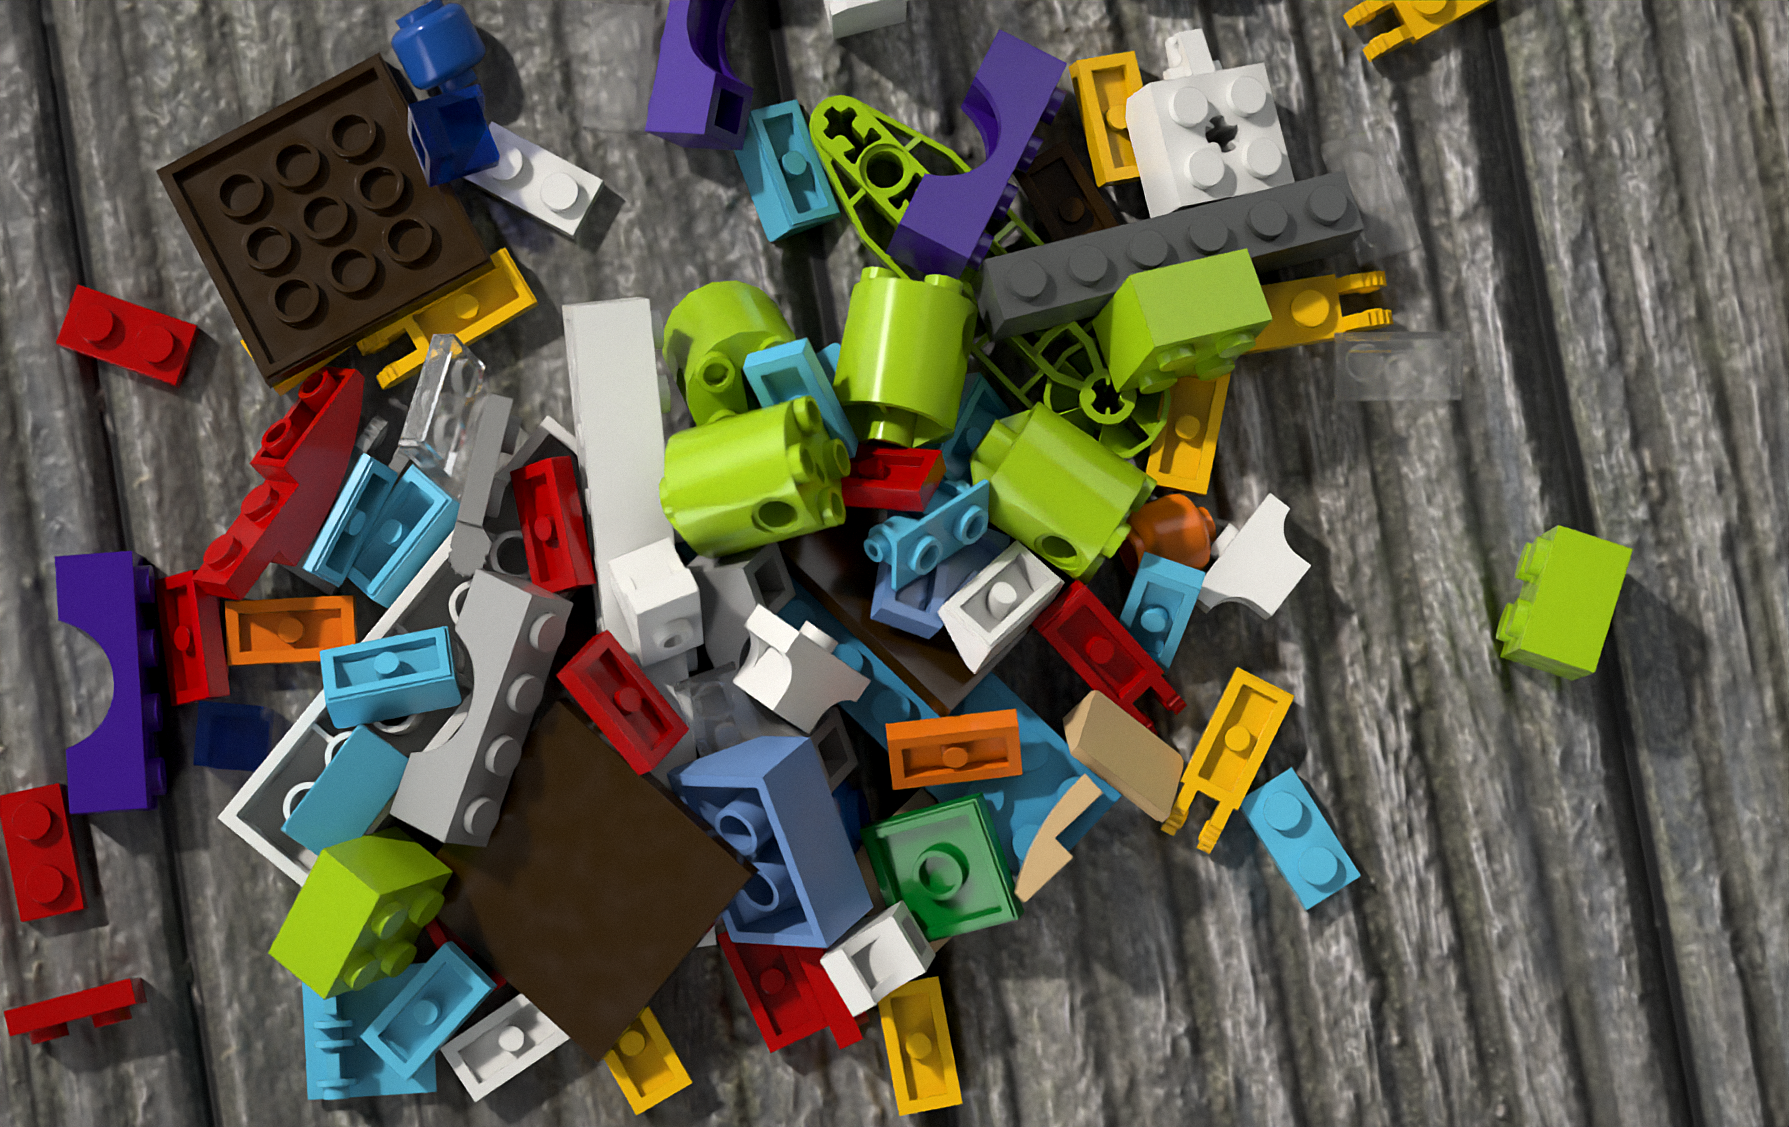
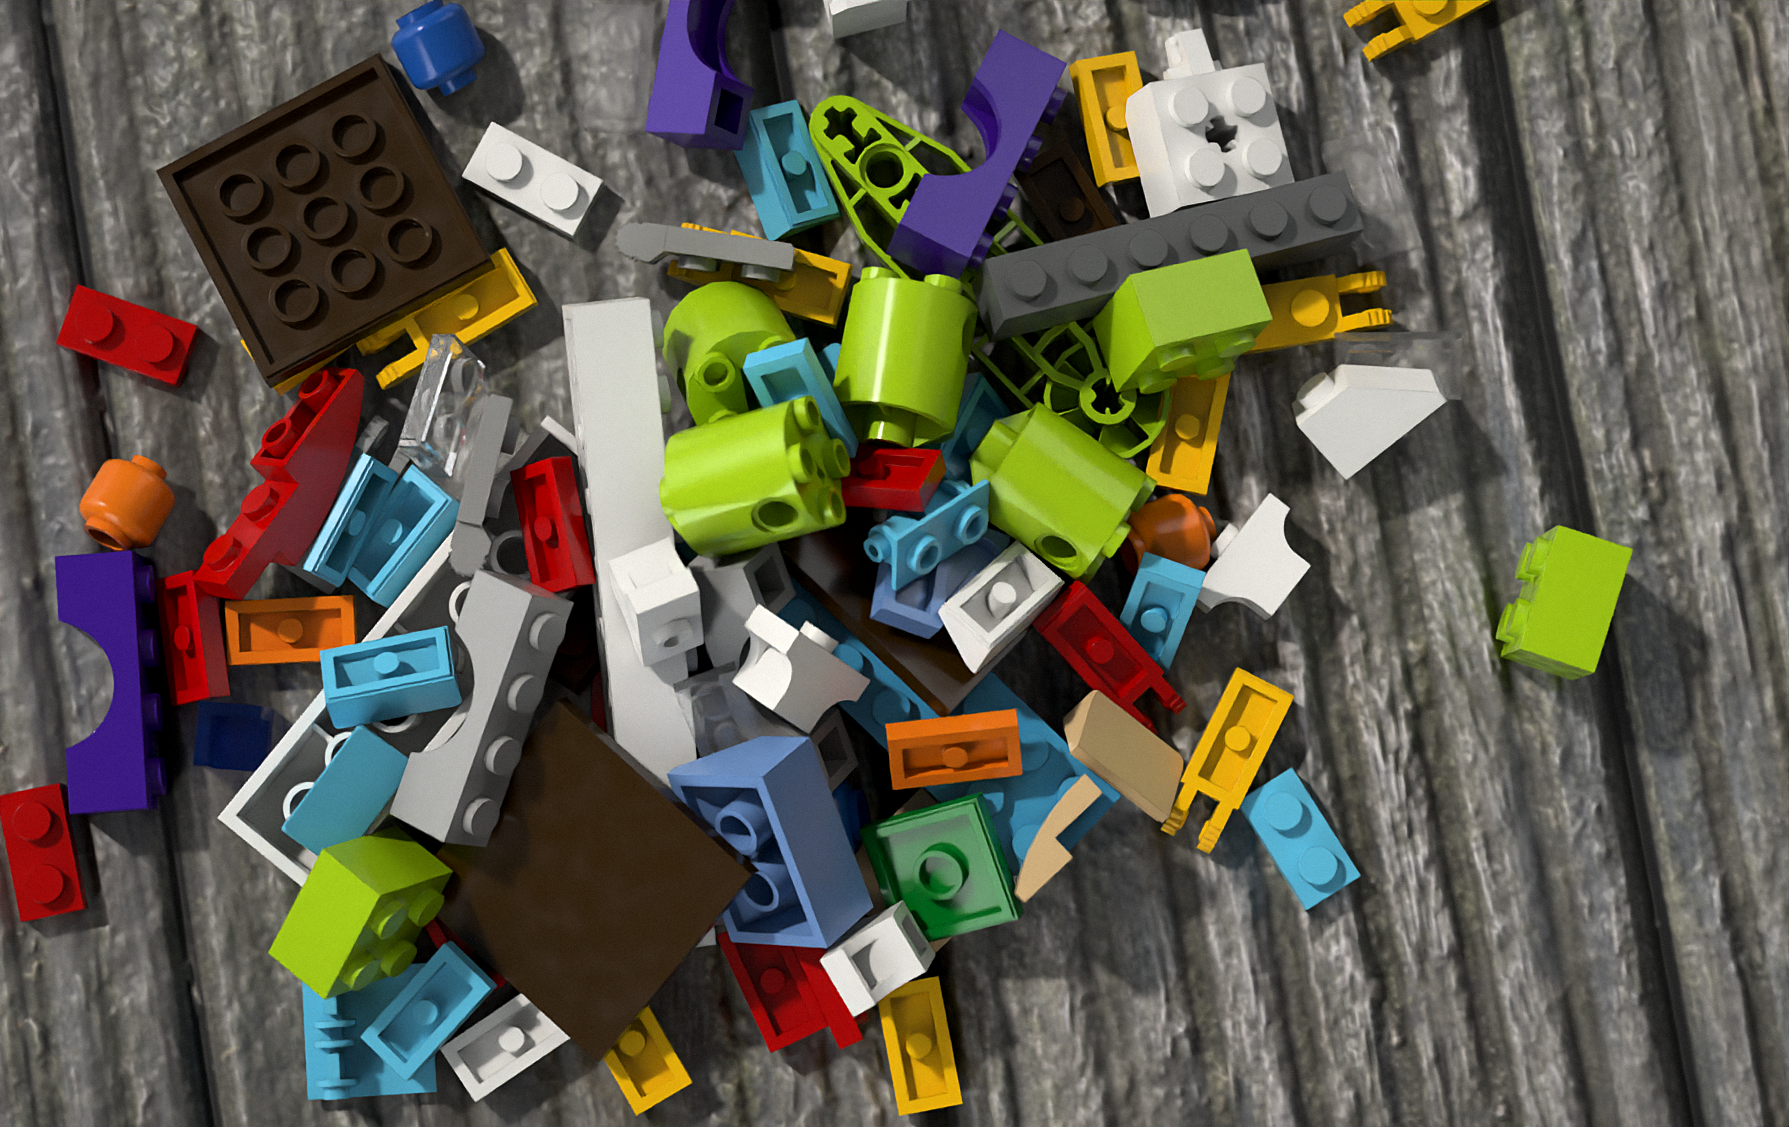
red plate [3,977,147,1045] -> none
clear blue panel [407,84,500,187] -> none
red plate [556,629,690,776] -> none
none -> orange head [79,455,176,552]
none -> light grey hinge [615,221,798,283]
none -> yellow hinge [667,222,854,329]
none -> white slope [1292,364,1447,480]

